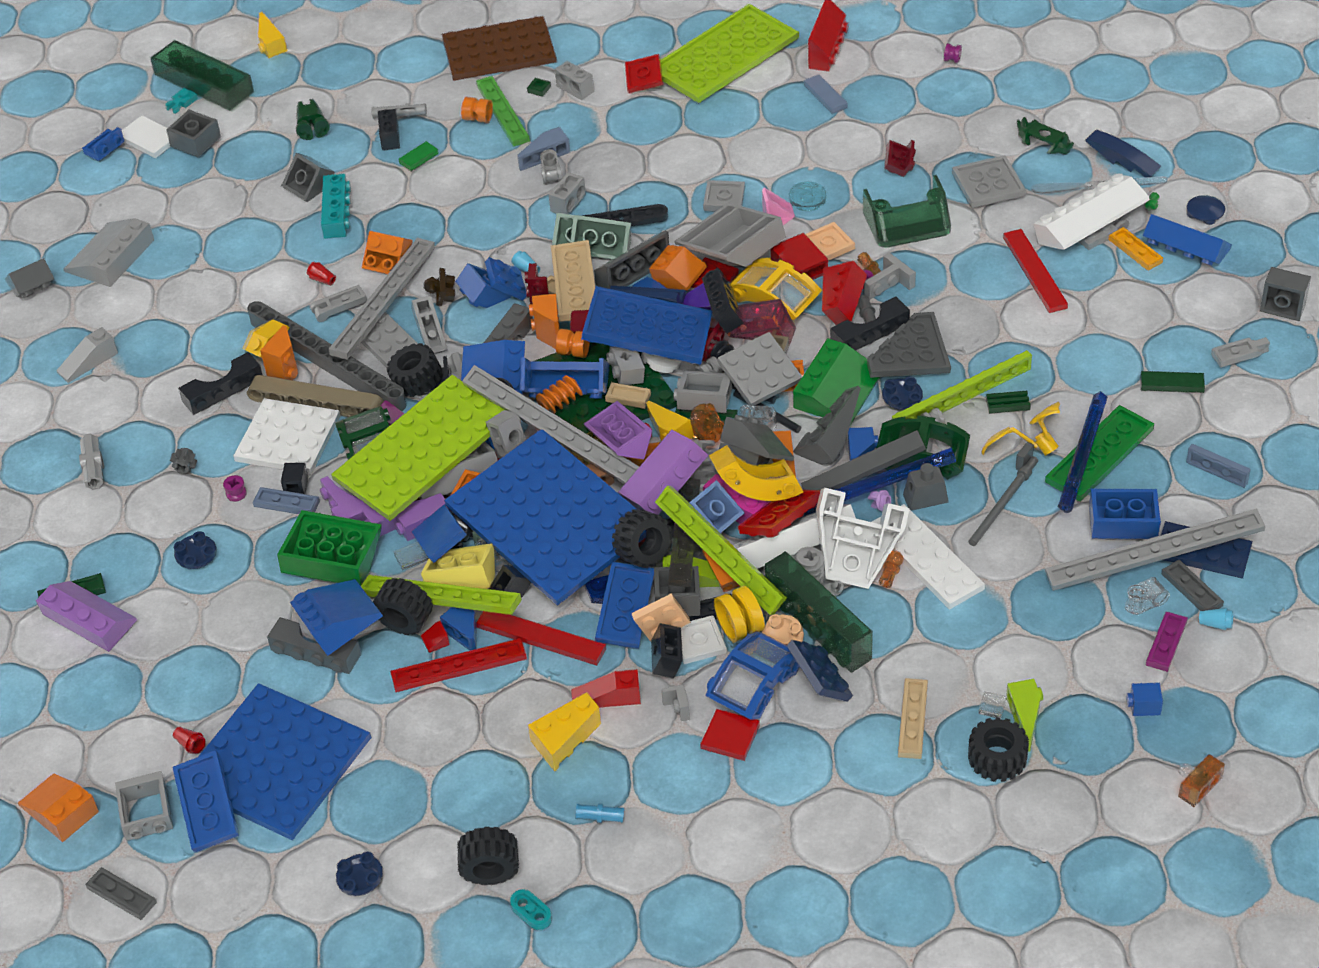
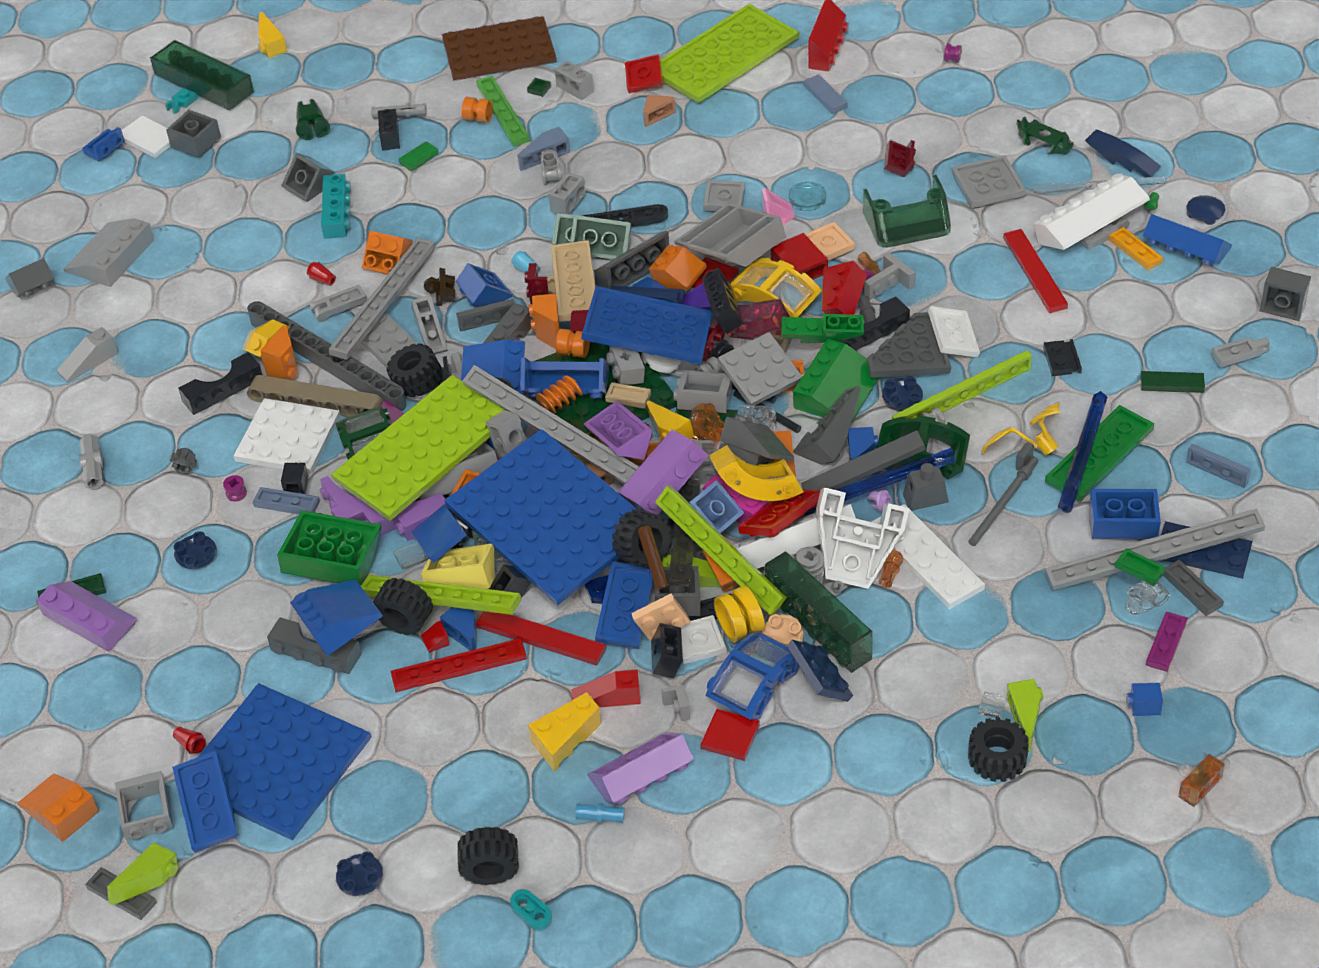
blue plate [485,257,527,301] -> none
tan tile [898,678,928,759] -> none
dark green tile [986,390,1031,414] -> none
medium azure cone [1199,608,1233,630] -> none
none -> lime slope [107,842,178,905]
none -> dark grey tile [456,299,515,332]
none -> slope [587,732,694,804]
none -> reddish brown axle [638,525,669,590]
none -> nougat slope [643,95,676,127]
none -> green slope [781,314,864,343]
none -> white tile [928,306,980,357]
none -> black plate [1043,339,1082,376]
none -> green tile [1115,548,1166,586]

